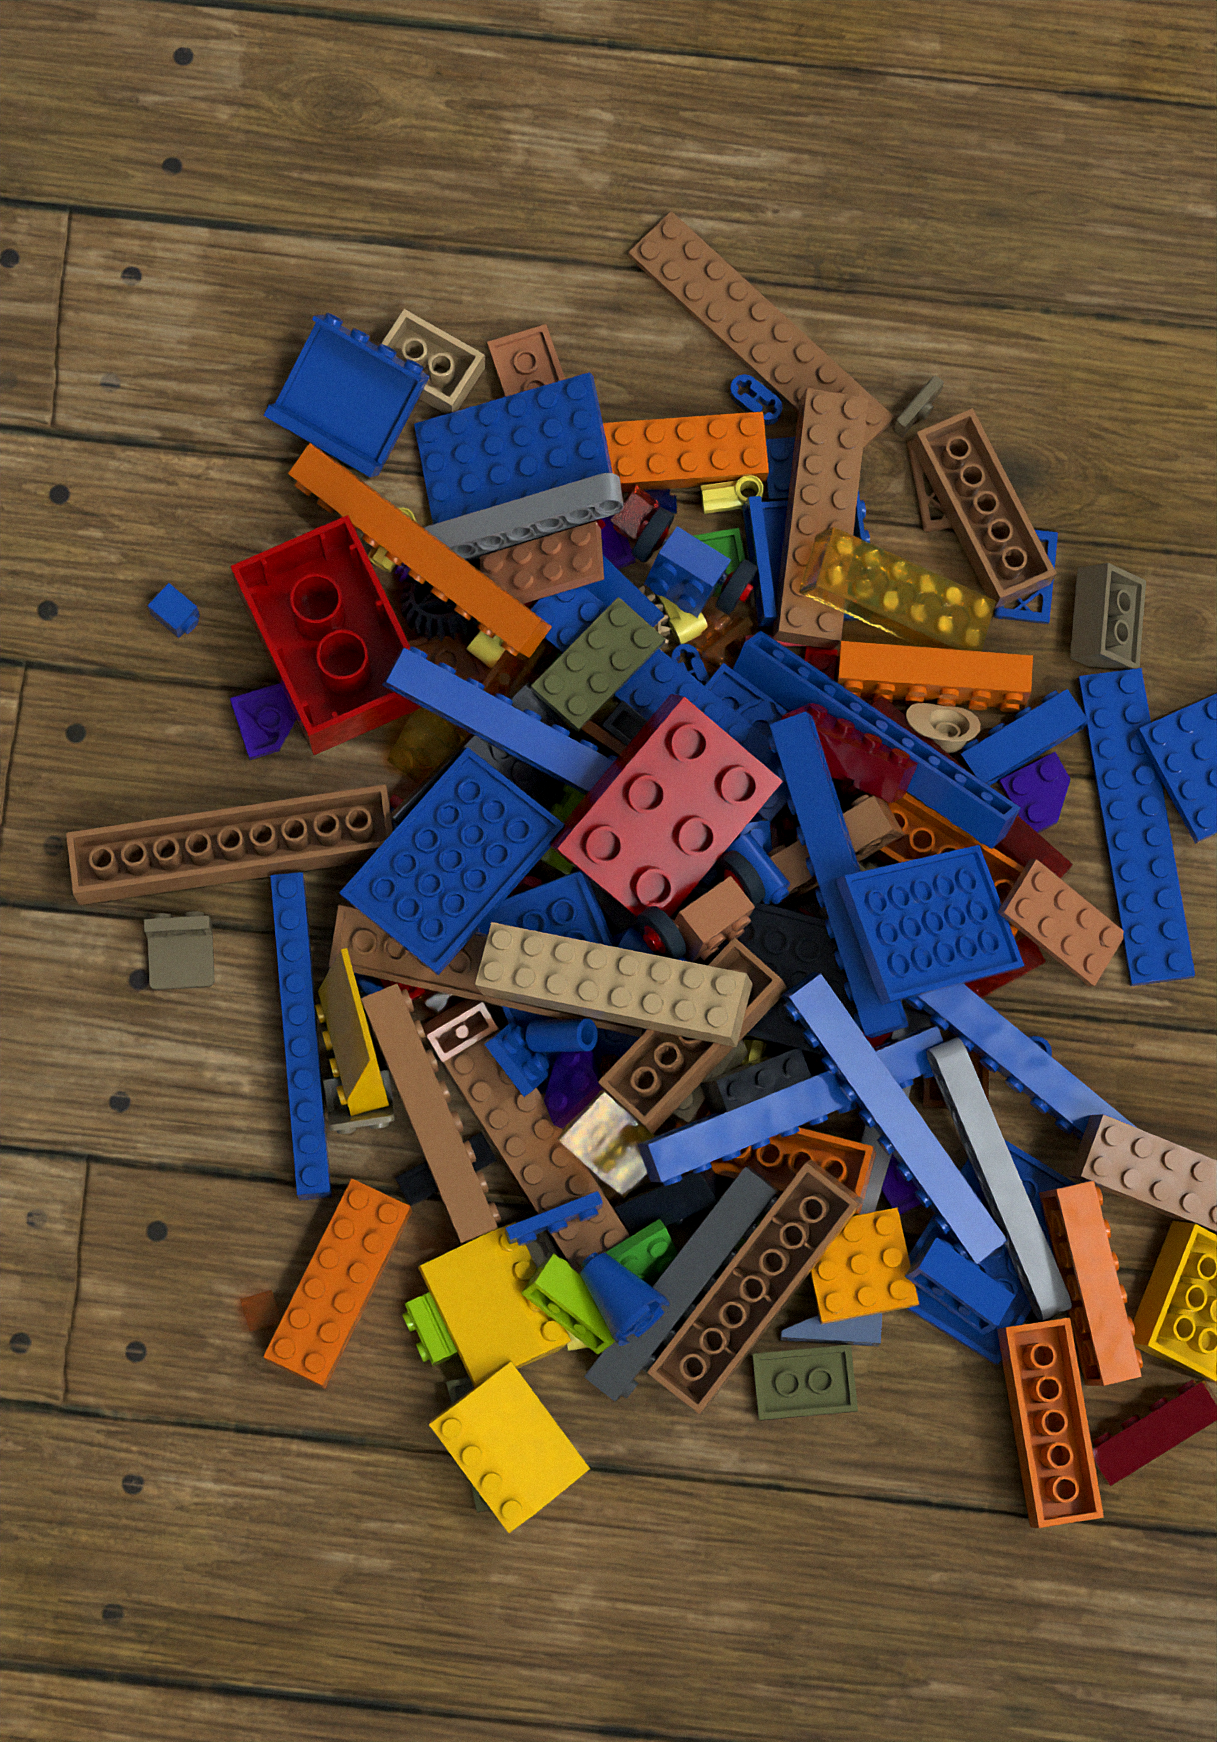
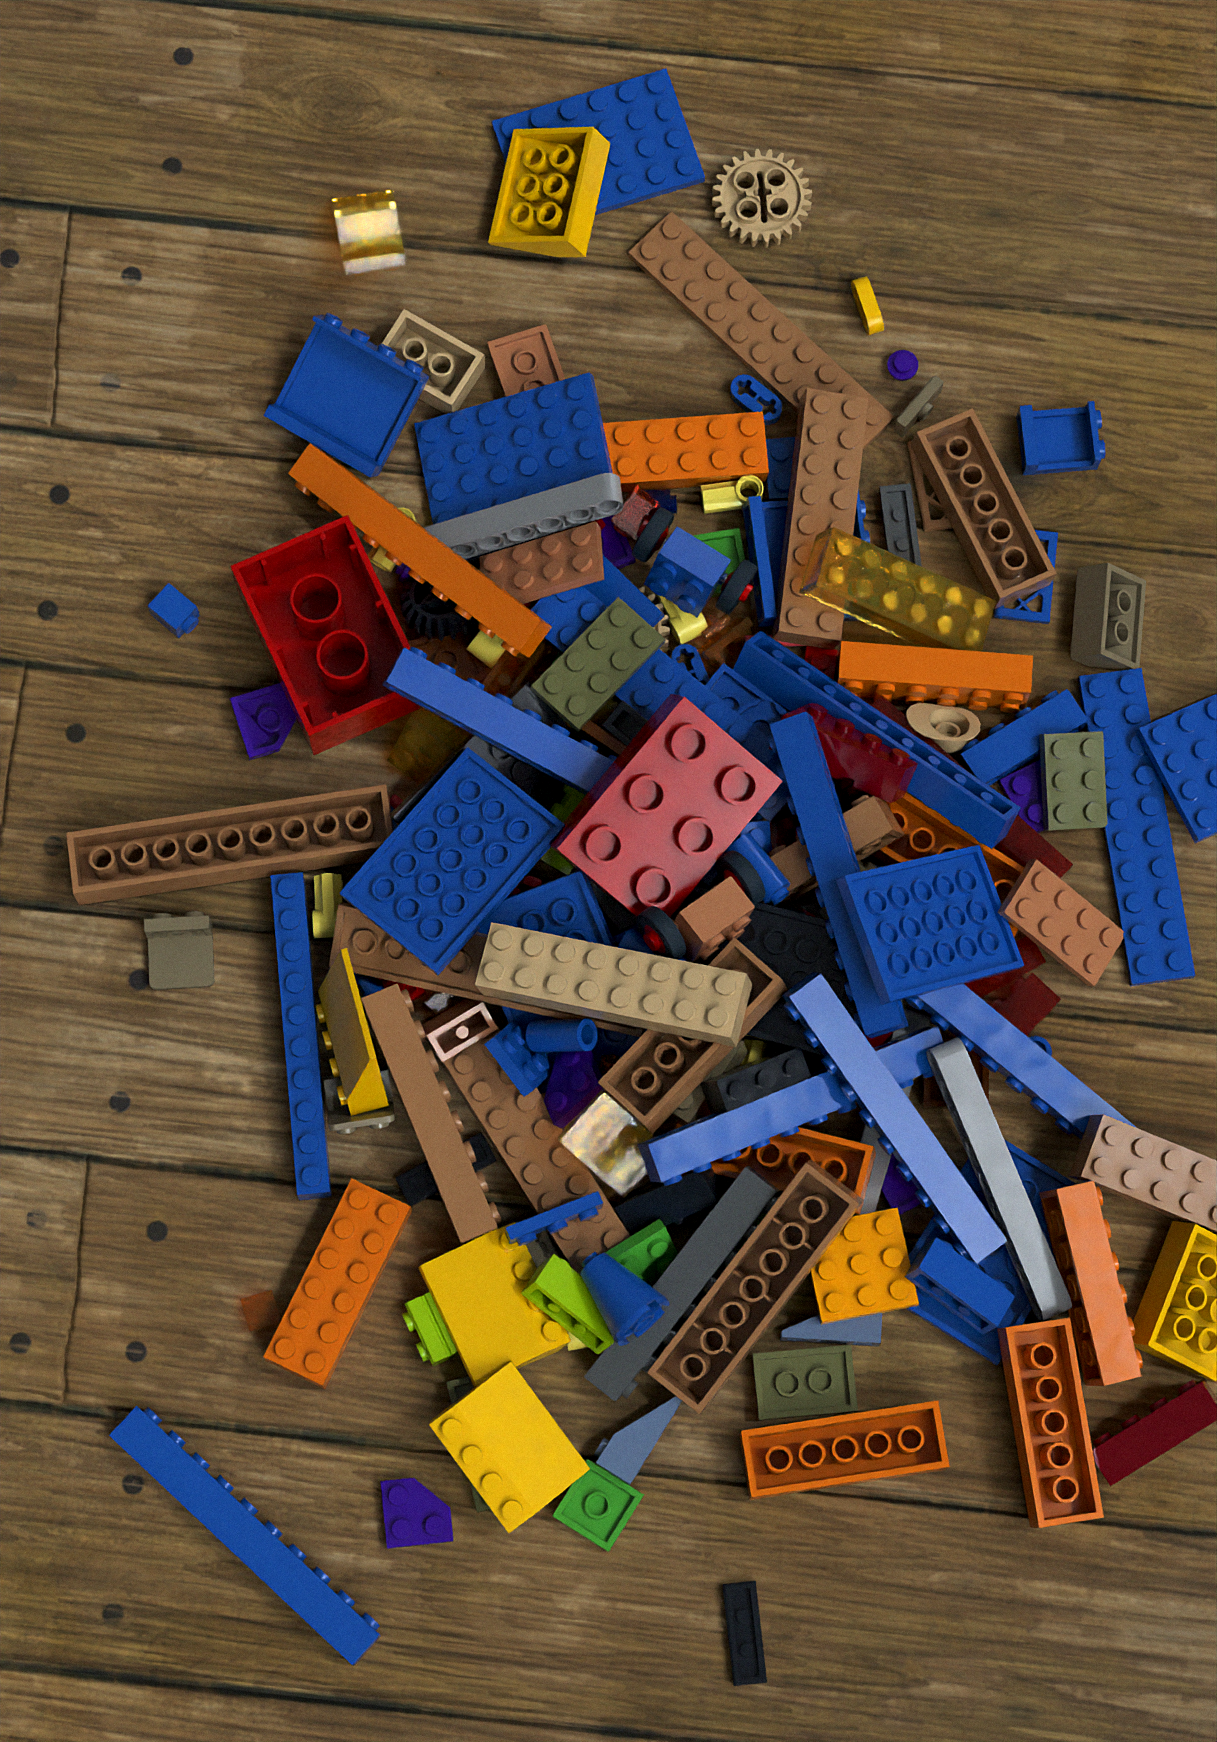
none -> blue brick [109,1406,381,1666]
none -> light yellow piece [312,873,343,938]
none -> clear yellow bracket [332,190,407,276]
none -> dark purple plate [381,1478,454,1549]
none -> yellow slope [488,127,611,257]
none -> blue plate [492,68,705,215]
none -> bright green plate [552,1459,644,1553]
none -> sand blue slope [594,1396,682,1485]
none -> tan gear [712,149,812,248]
none -> black tile [722,1581,767,1686]
none -> orange brick [739,1400,950,1500]
none -> yellow beam [851,276,884,335]
none -> dark grey plate [878,483,923,580]
none -> dark purple plate [887,350,918,381]
none -> clear red brick [991,972,1061,1036]
none -> blue panel [1016,401,1105,475]
none -> olive plate [1039,731,1108,830]

